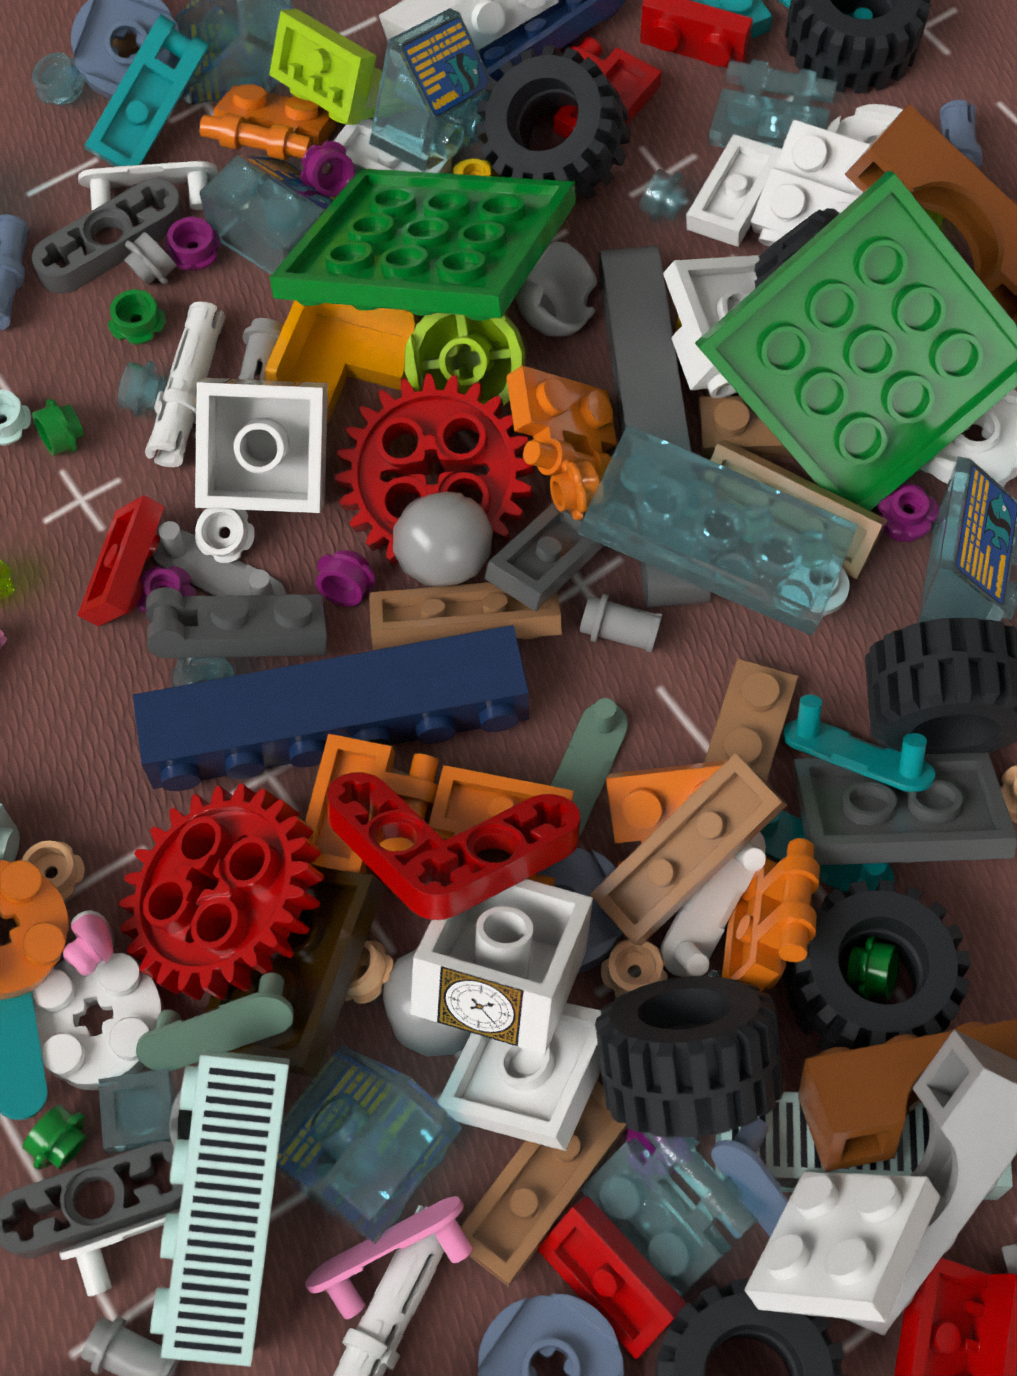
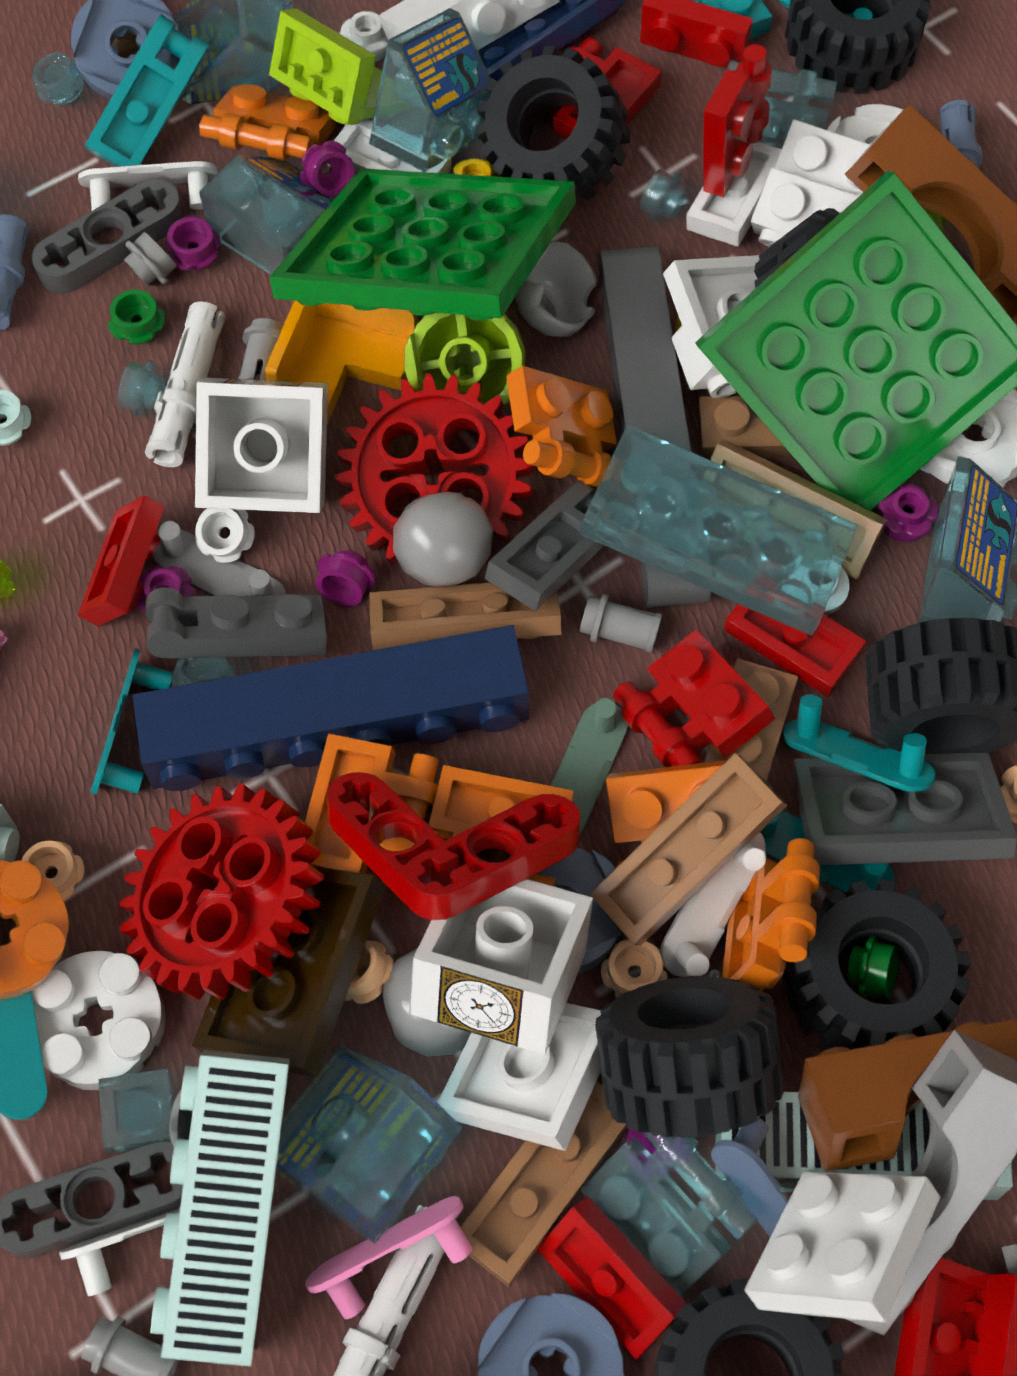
green plate [22,1104,88,1170] -> none
green plate [32,398,84,456] -> none
bright pink arm [63,910,115,976] -> none
sand green piece [136,973,294,1072] -> none
orange plate [550,460,602,520] -> none
none -> teal piece [90,648,174,795]
none -> white plate [340,11,389,62]
none -> red plate [613,629,776,767]
none -> red plate [703,44,772,197]
none -> red plate [724,575,867,698]

